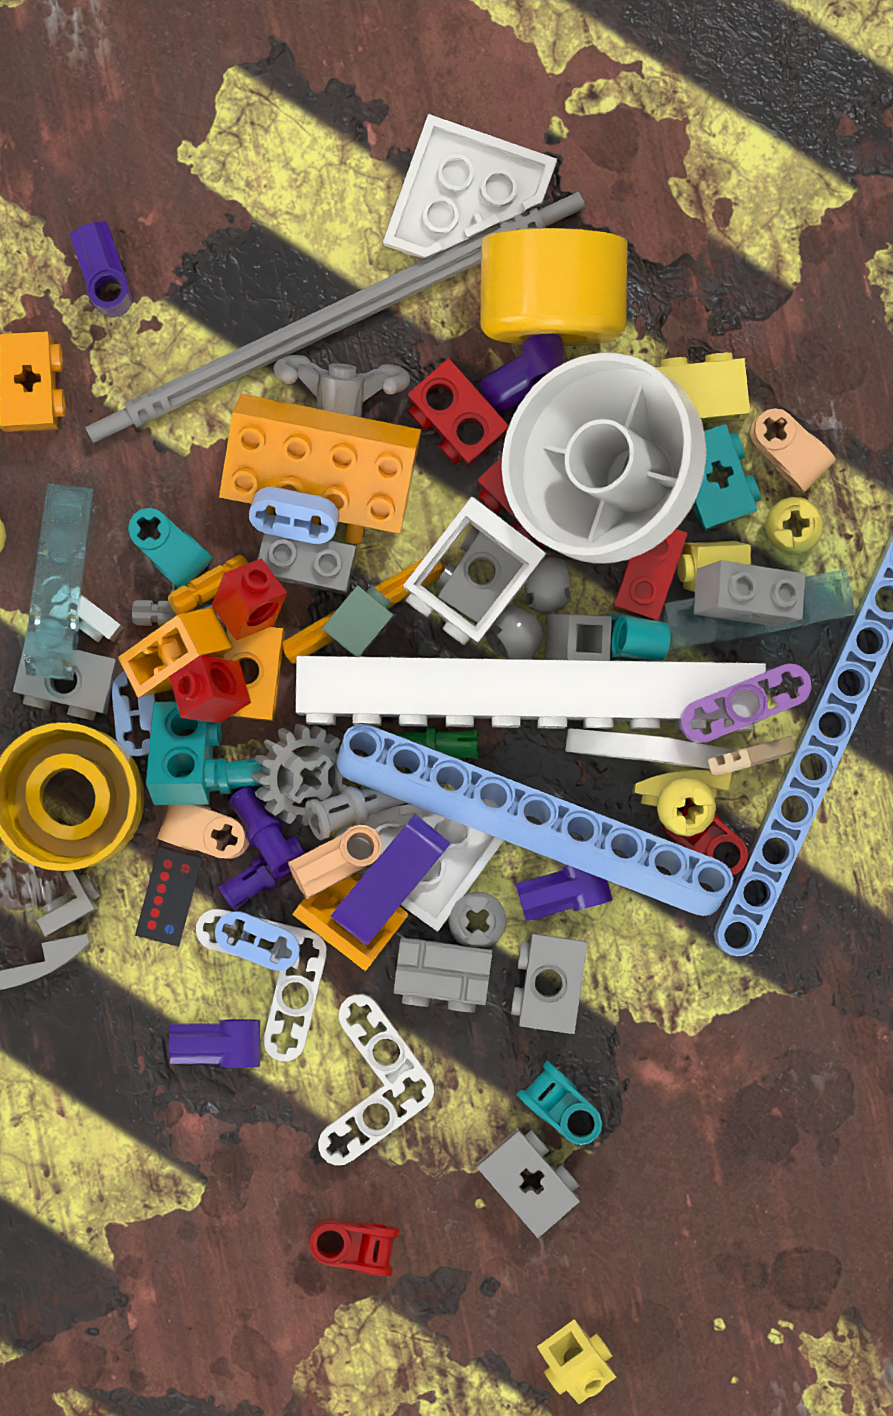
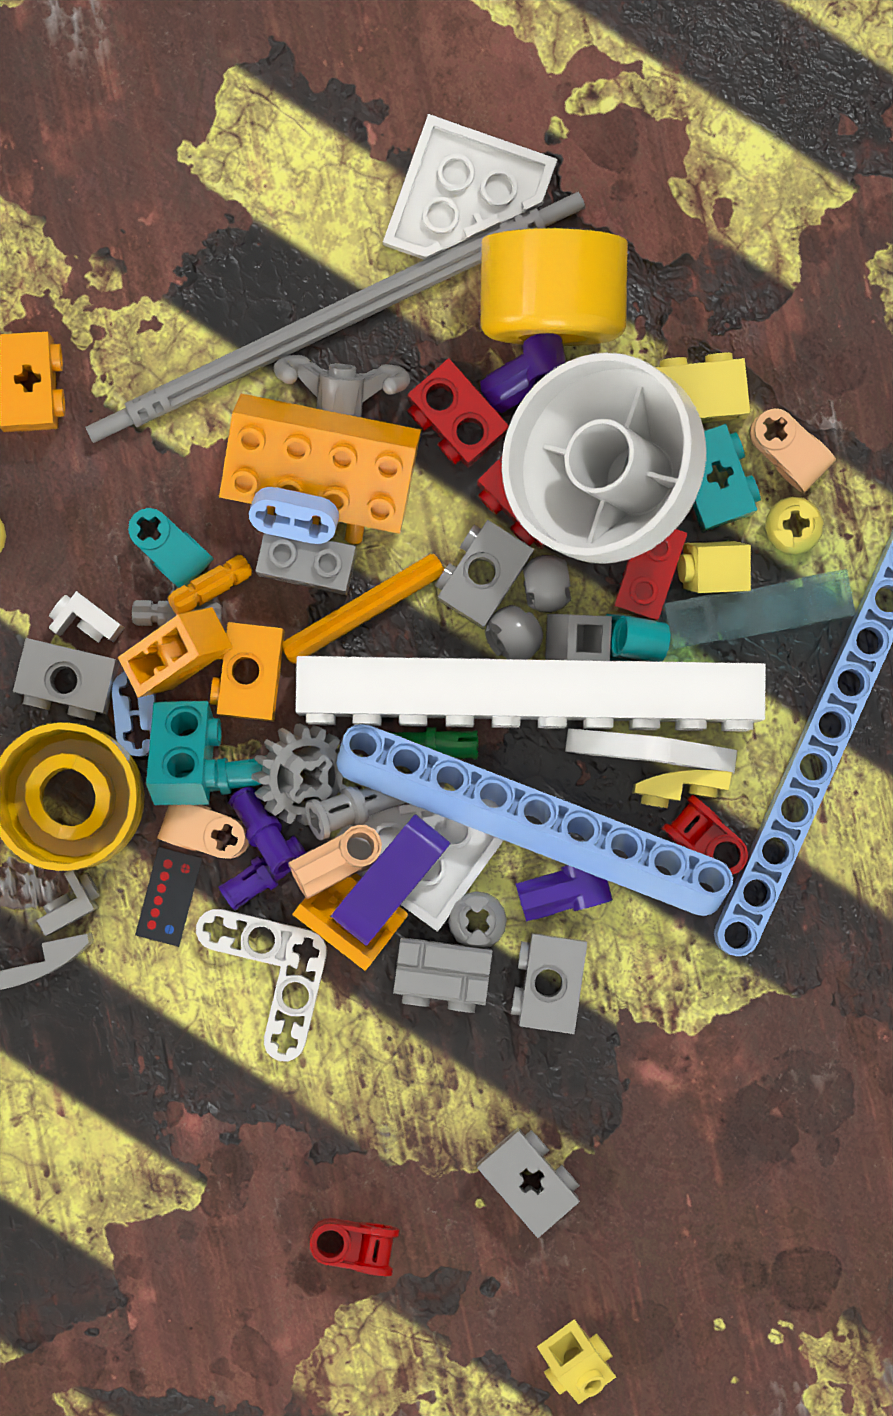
clear light blue arch [24,484,95,680] -> none
dark purple piece [69,221,133,318] -> none
red brick [169,655,251,723] -> none
dark purple piece [169,1019,260,1068] -> none
red brick [212,558,287,640] -> none
light blue beam [215,911,300,971] -> none
white beam [318,994,434,1165] -> none
sand green brick [322,585,394,657] -> none
white window [403,497,546,645] -> none
teal piece [516,1060,602,1145] -> none
light yellow piece [657,778,716,836] -> none
medium lavender beam [680,664,811,743] -> none
light grey brick [694,560,805,627] -> none
tan tile [708,736,796,776] -> none

